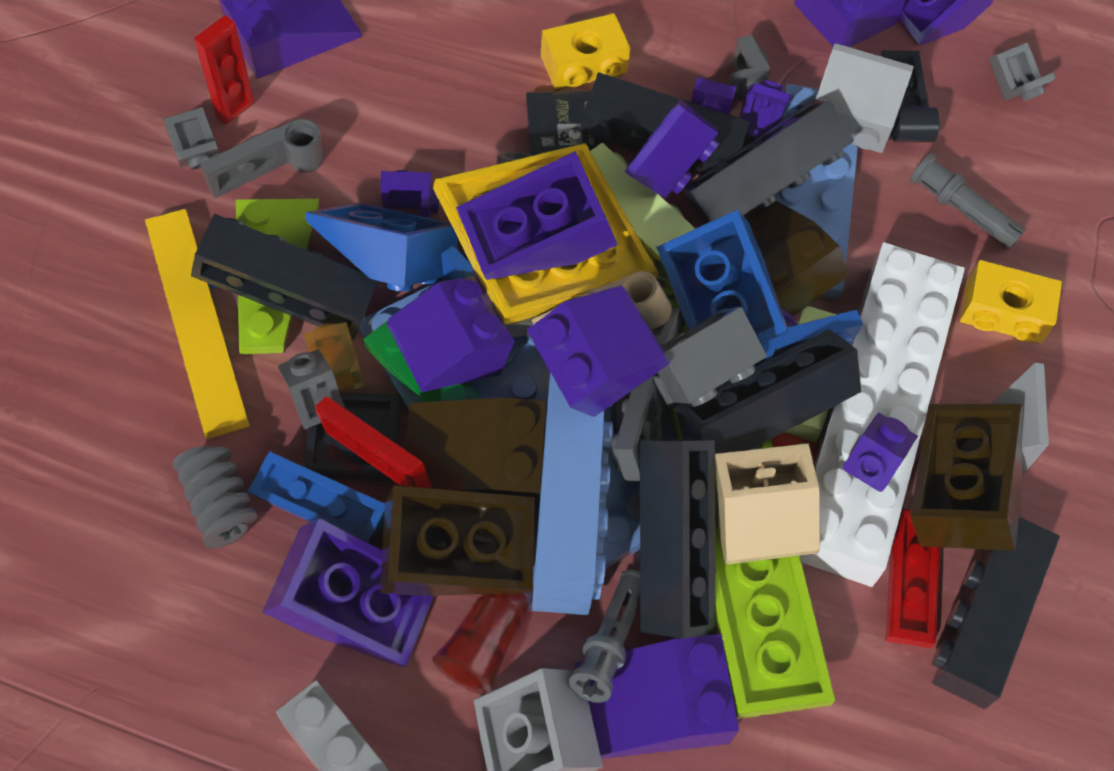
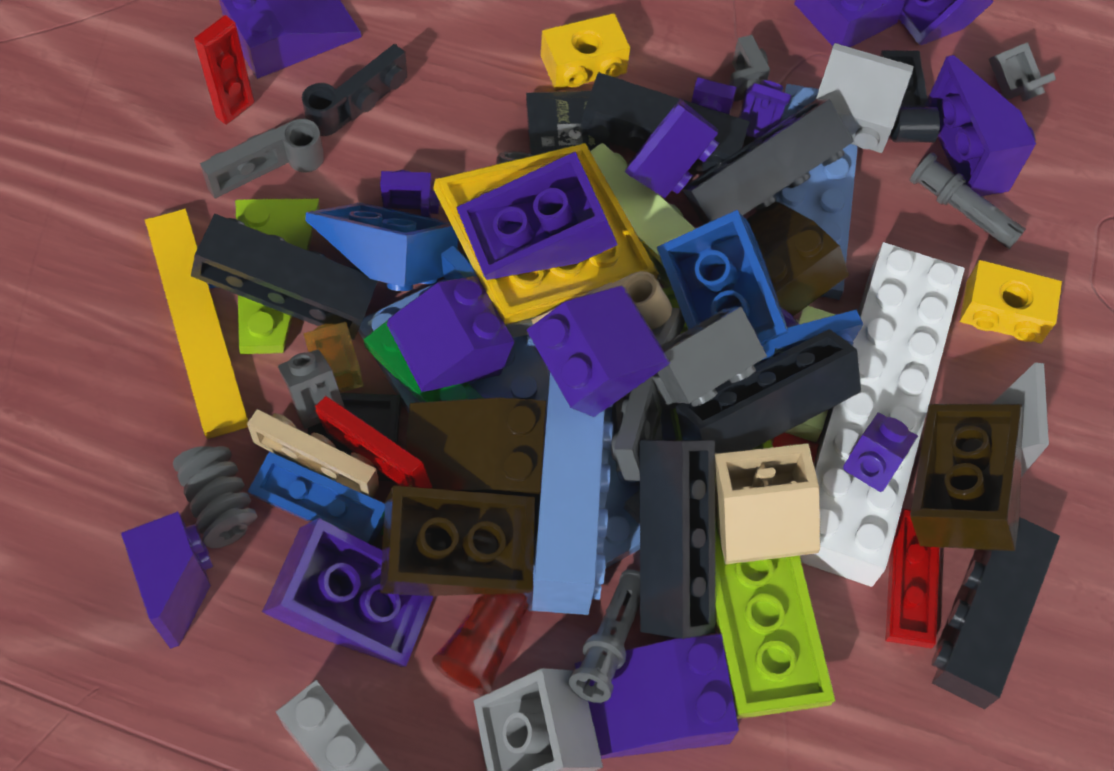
dark grey bracket [164,107,219,170] -> none
none -> dark purple slope [121,512,213,649]
none -> tan plate [247,409,379,498]
none -> black plate [302,43,408,136]
none -> dark purple slope [928,55,1036,196]

